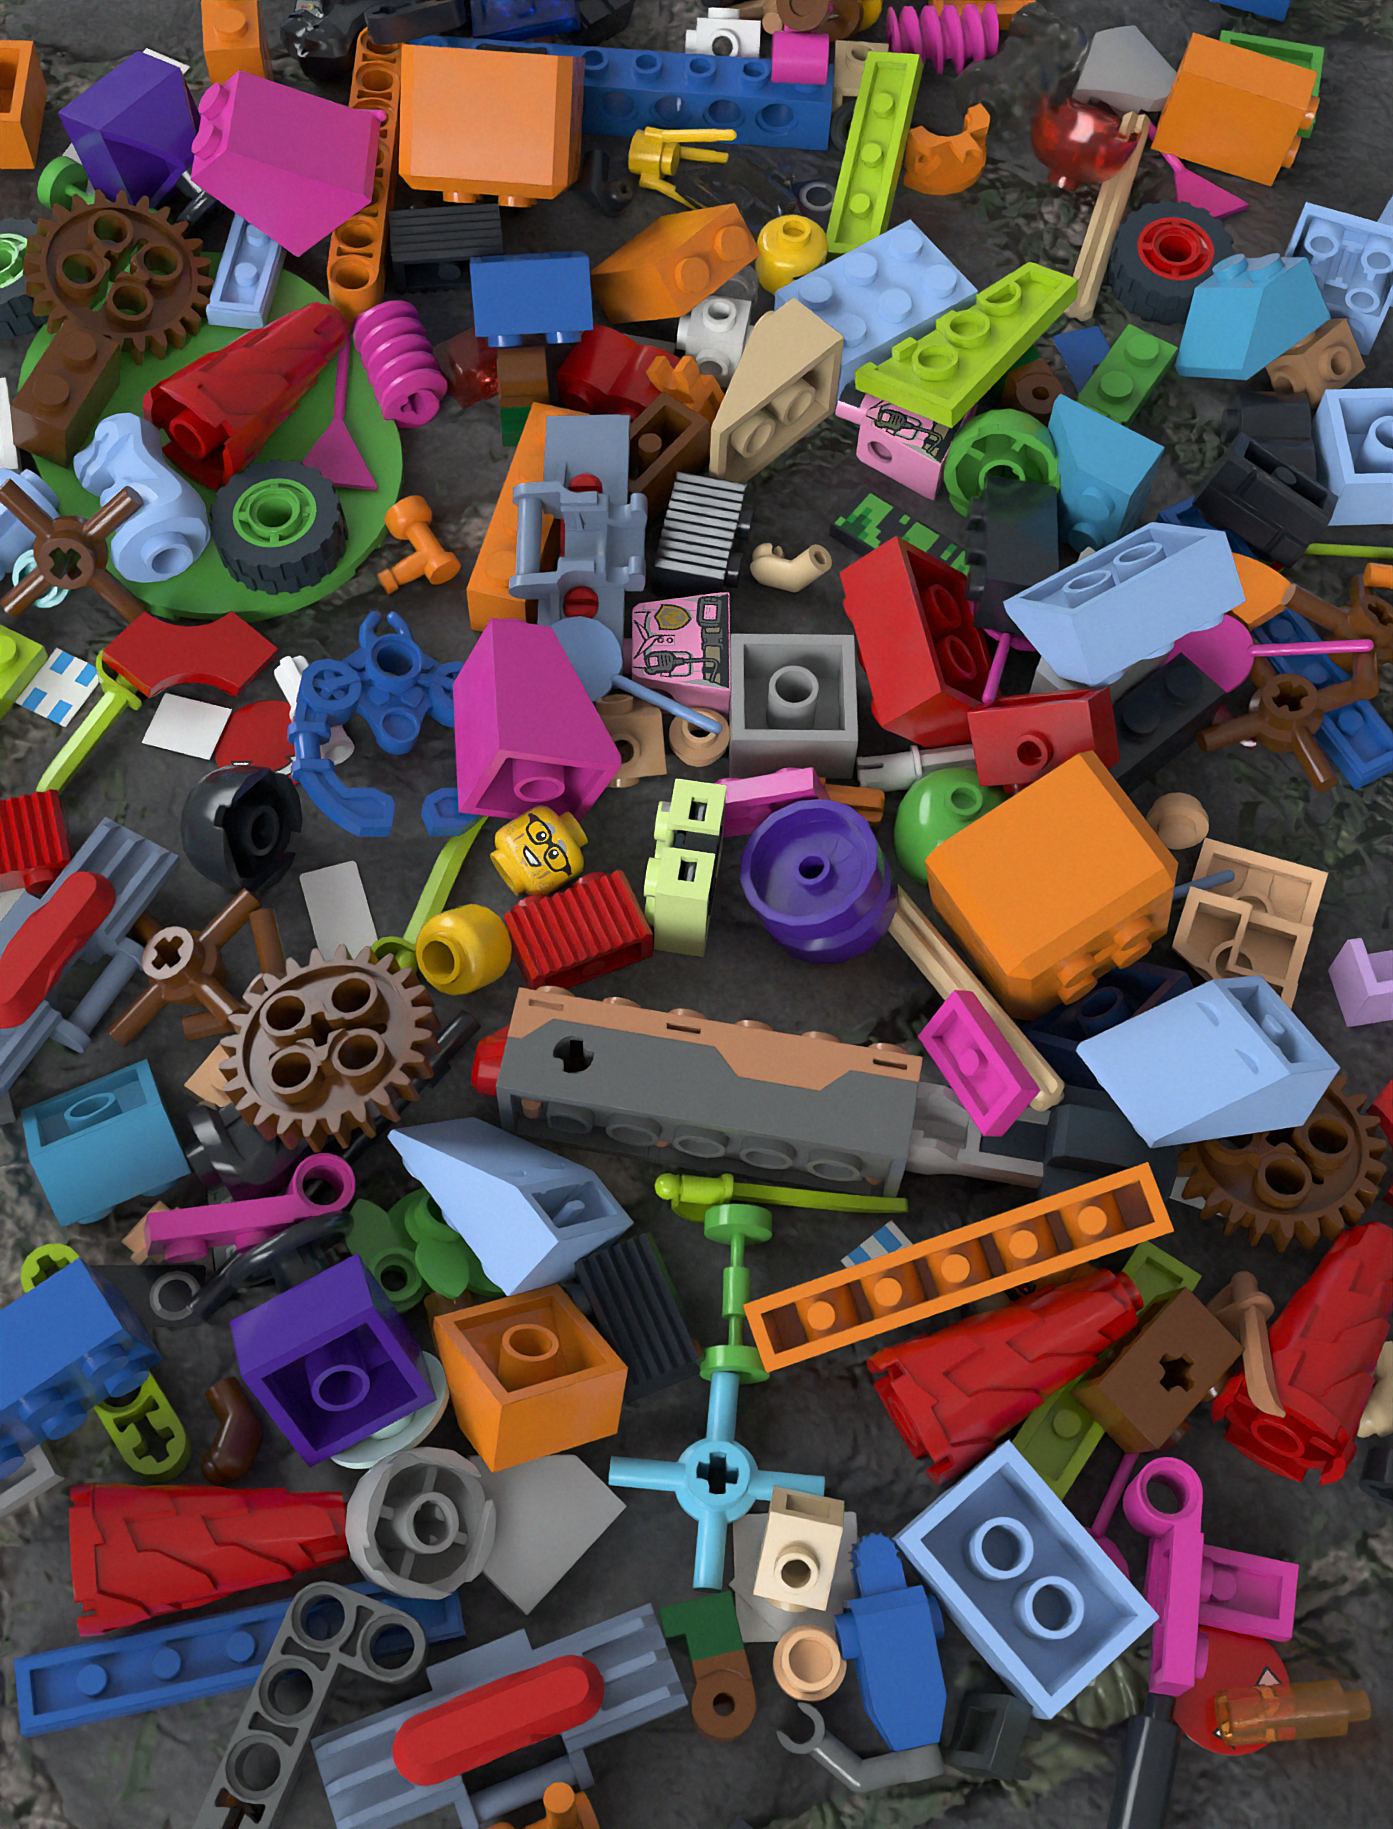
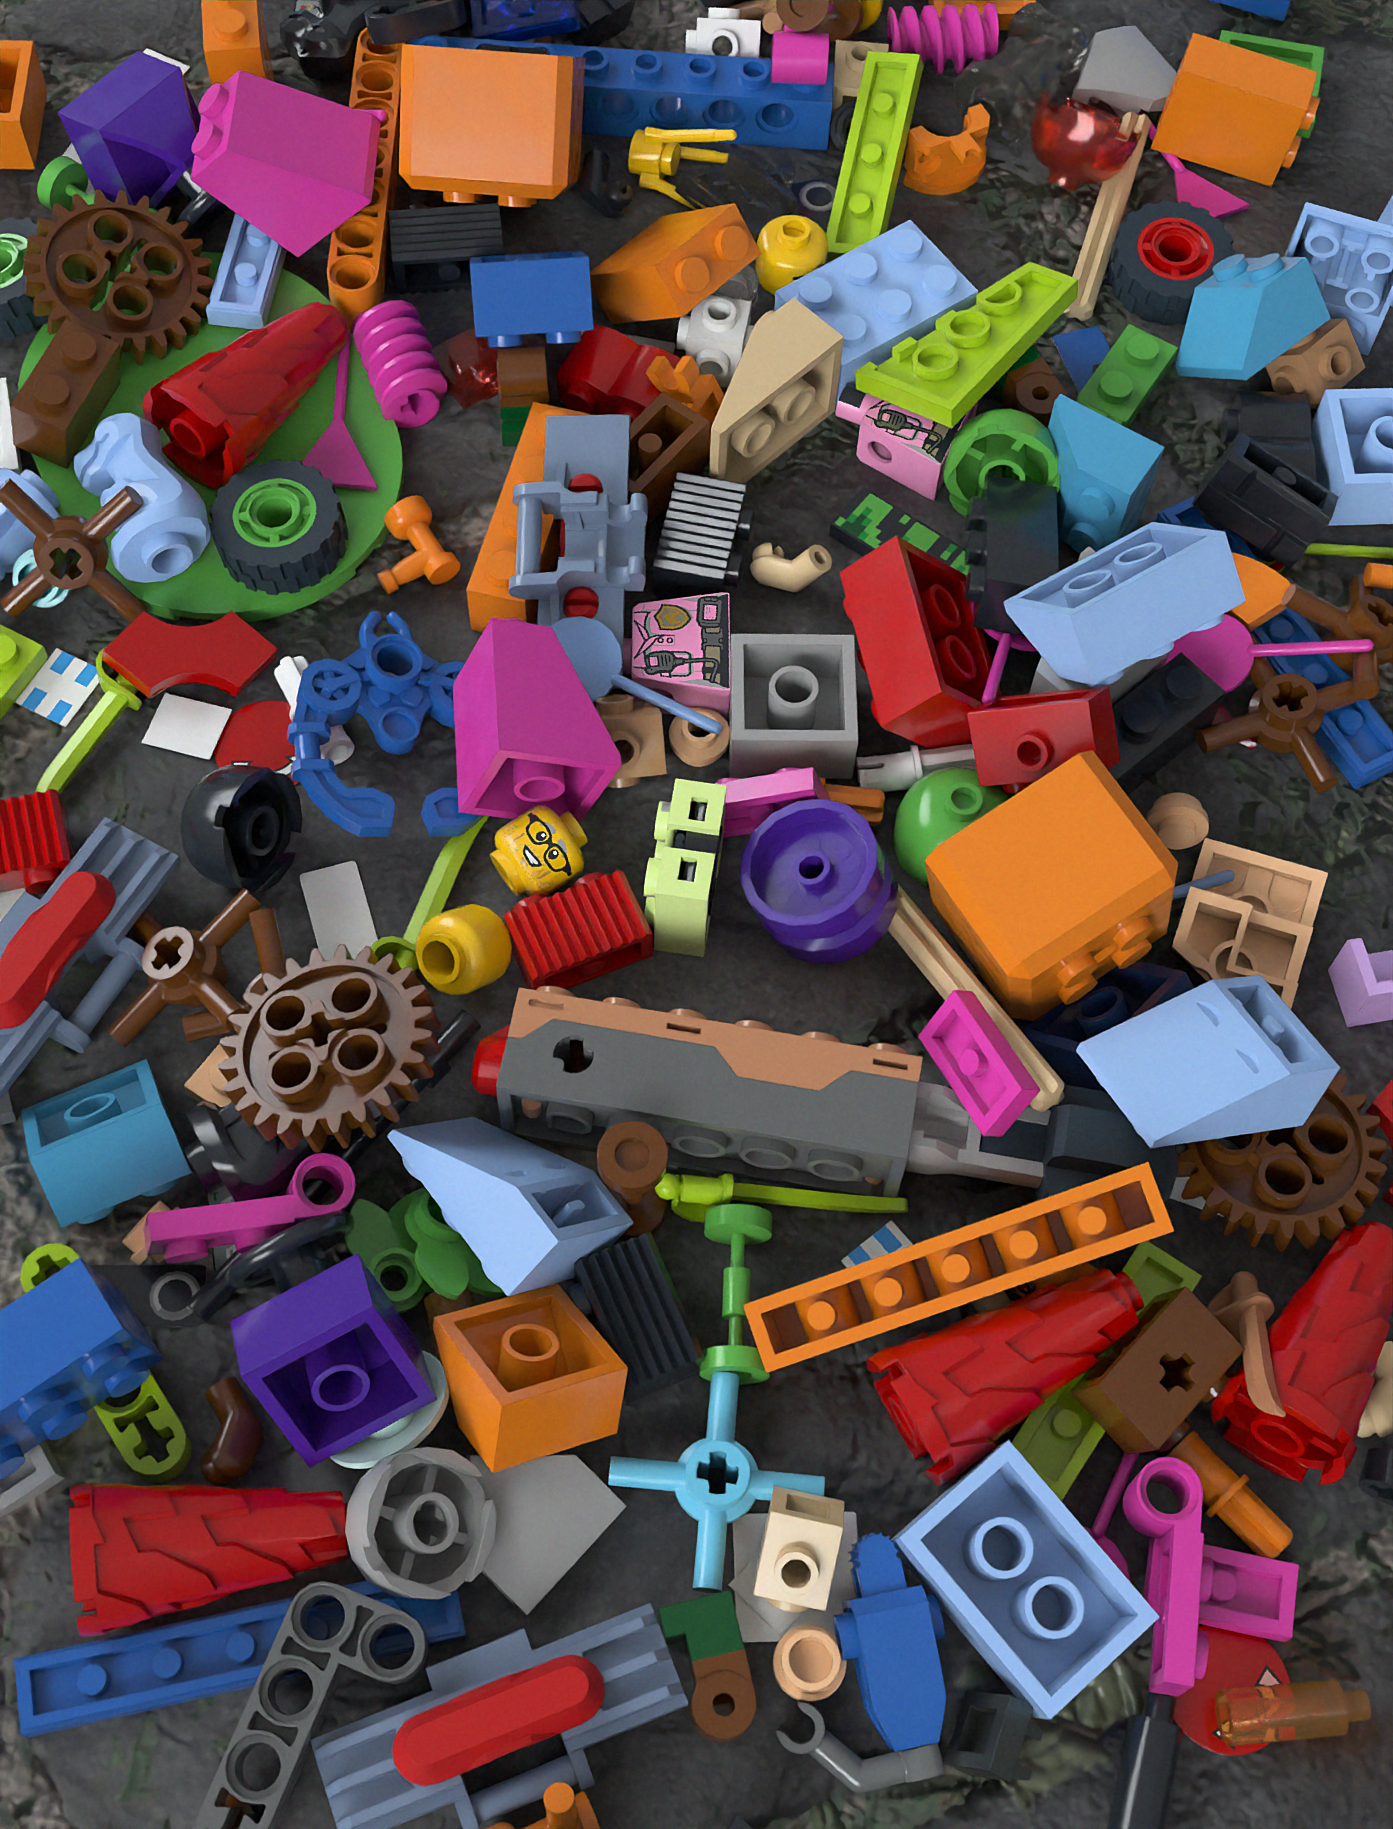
none -> reddish brown wheel [597,1121,668,1242]
none -> orange axle [1167,1430,1293,1559]

